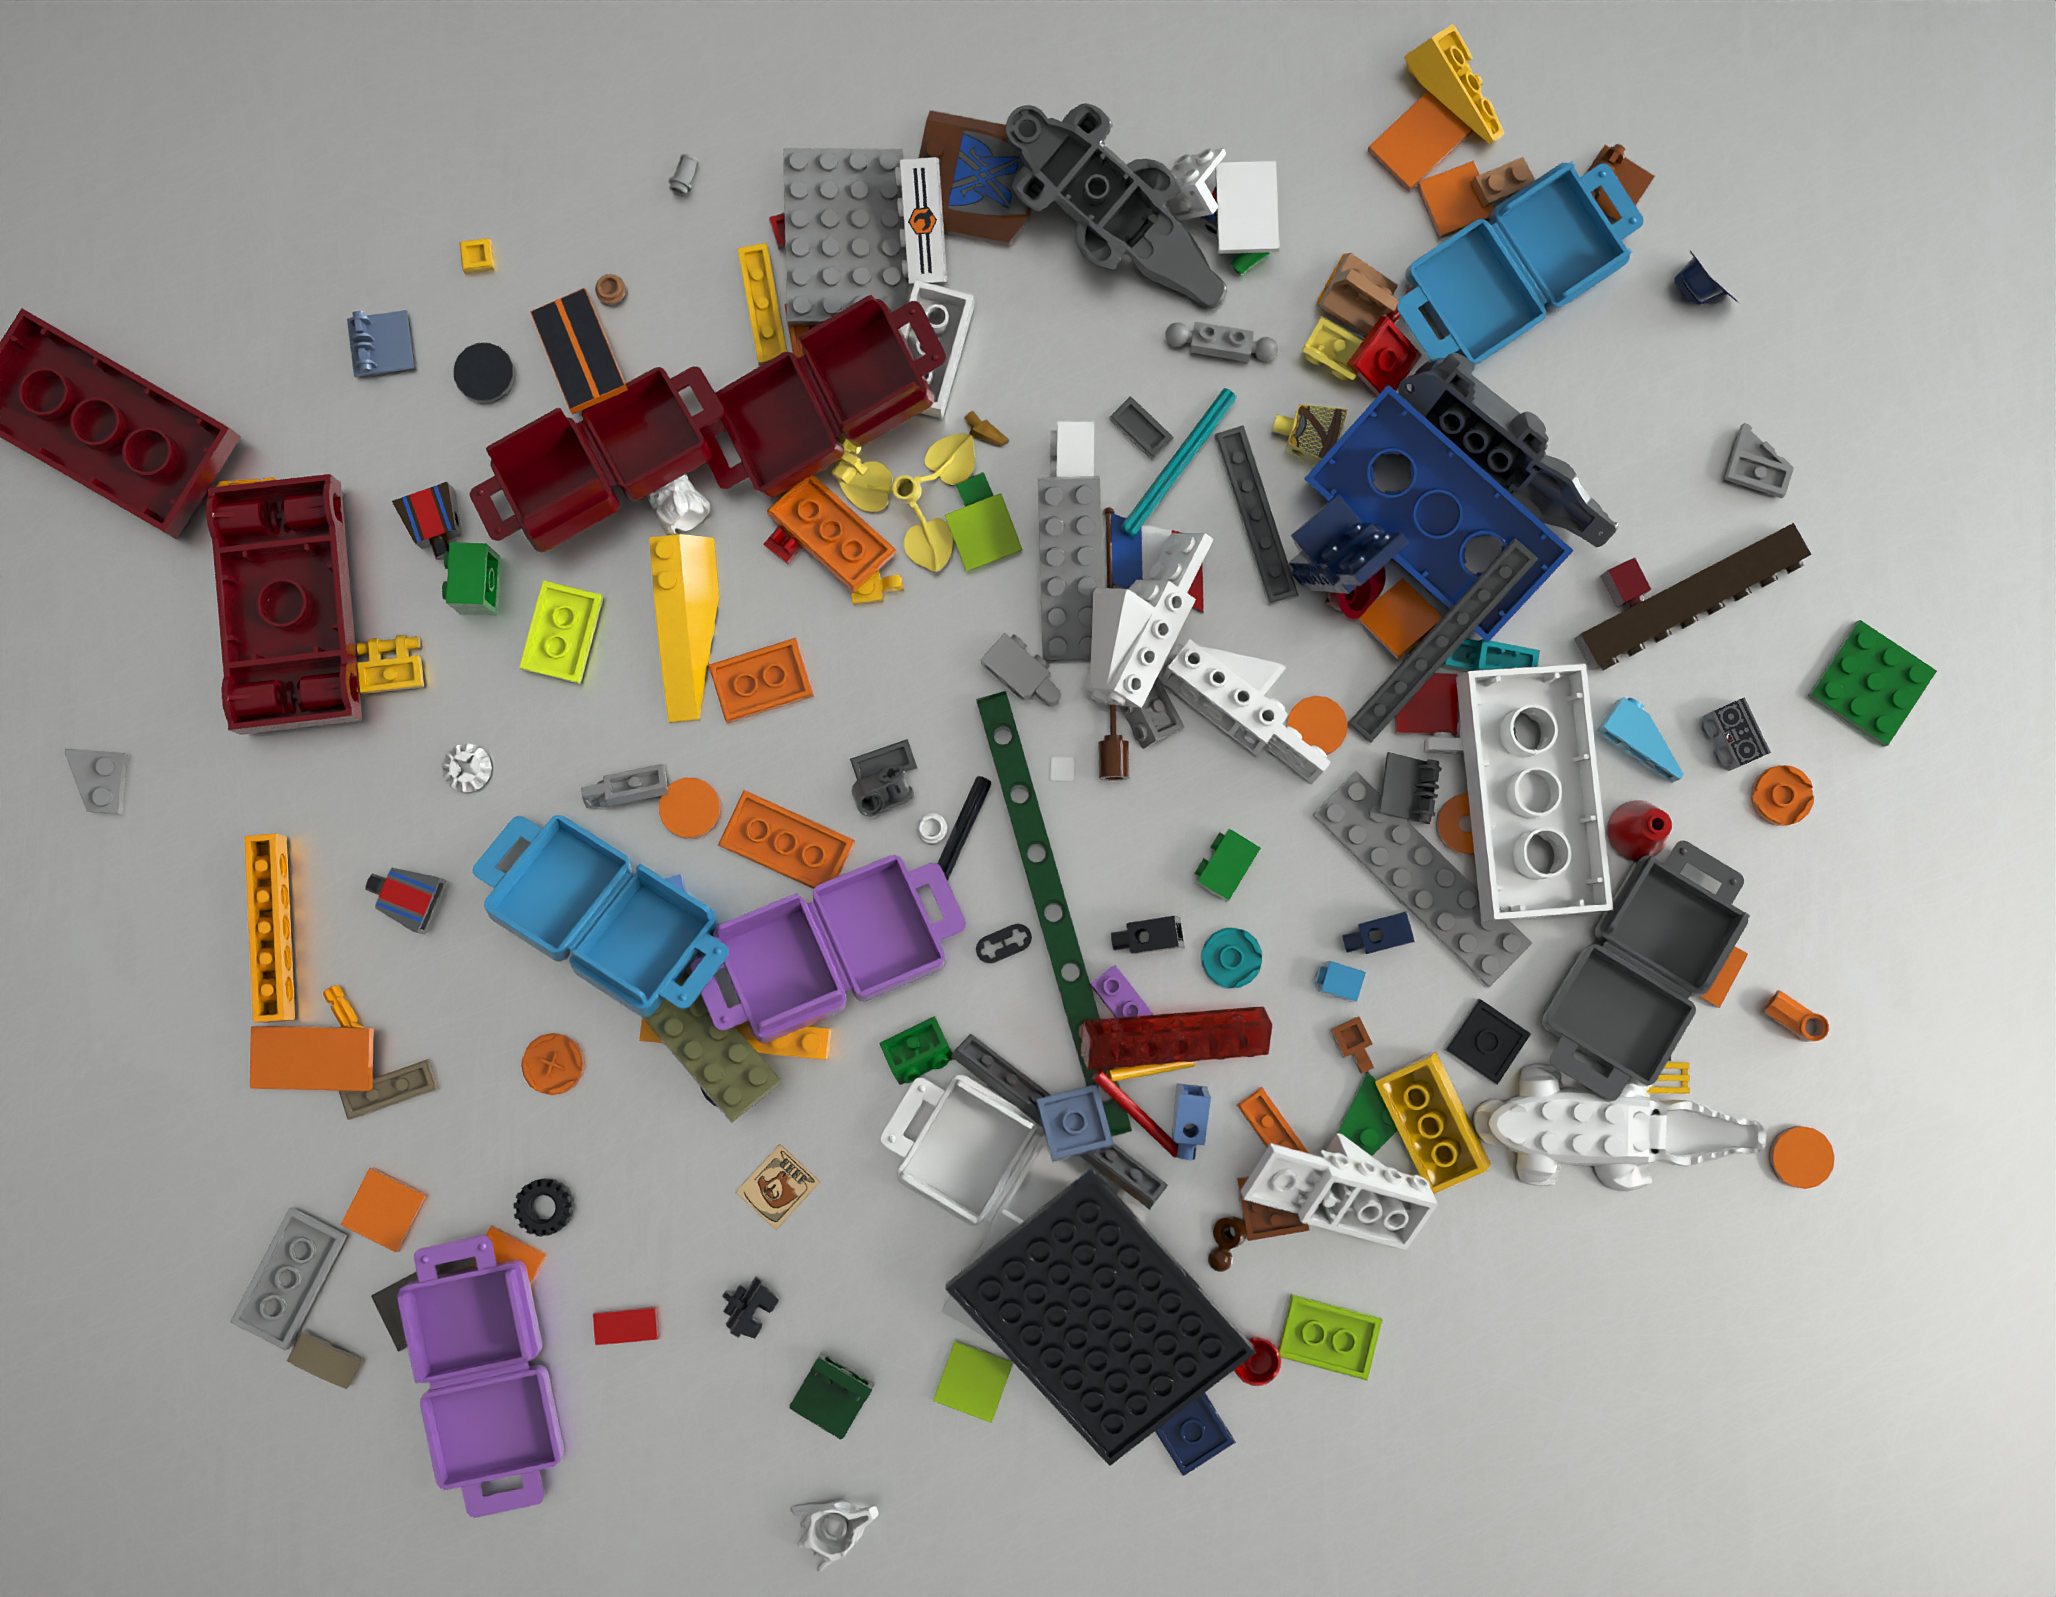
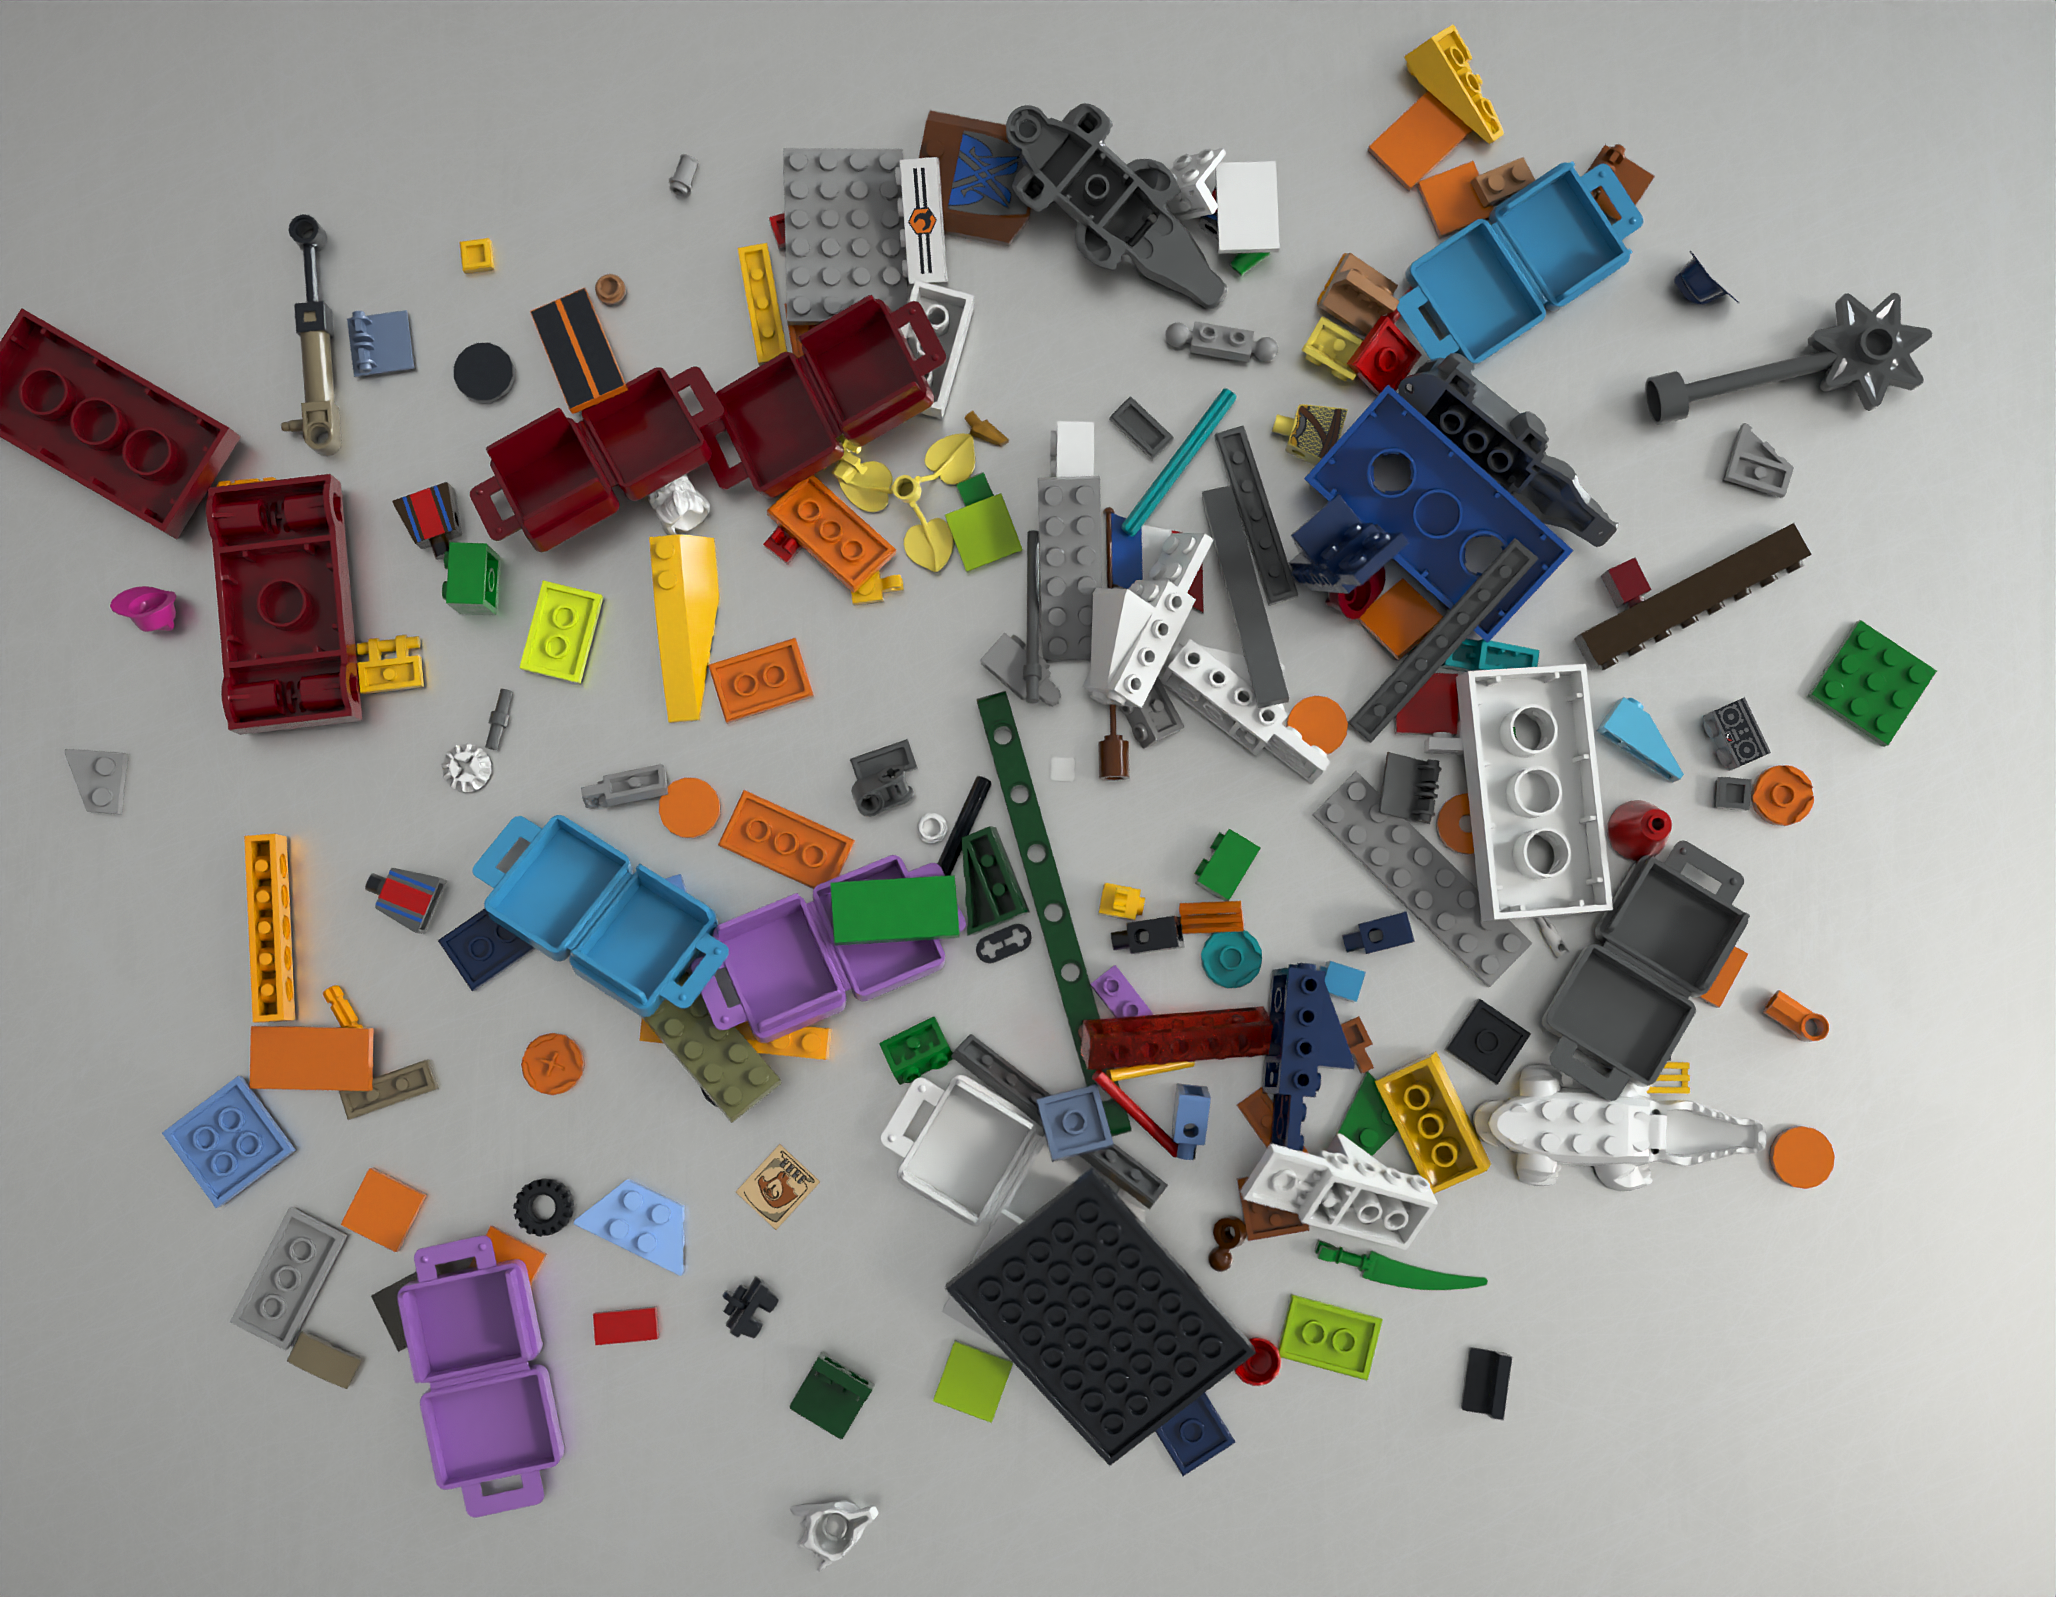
none -> dark pink piece [110,586,177,632]
none -> medium blue plate [162,1076,296,1208]
none -> dark tan piece [281,214,342,456]
none -> dark blue tile [438,908,536,991]
none -> dark grey bar [485,689,513,750]
none -> light blue wing [573,1179,685,1276]
none -> green tile [830,875,960,946]
none -> dark green wedge [962,826,1030,936]
none -> dark grey bar [1023,530,1042,704]
none -> yellow brick [1098,883,1145,921]
none -> orange tile [1179,901,1244,934]
none -> dark grey tile [1202,485,1289,708]
none -> dark blue wedge [1262,963,1355,1152]
none -> green sword [1315,1240,1488,1290]
none -> black panel [1461,1347,1512,1420]
none -> white piece [1535,917,1569,958]
none -> dark grey piece [1645,293,1932,425]
none -> dark grey plate [1715,777,1752,811]

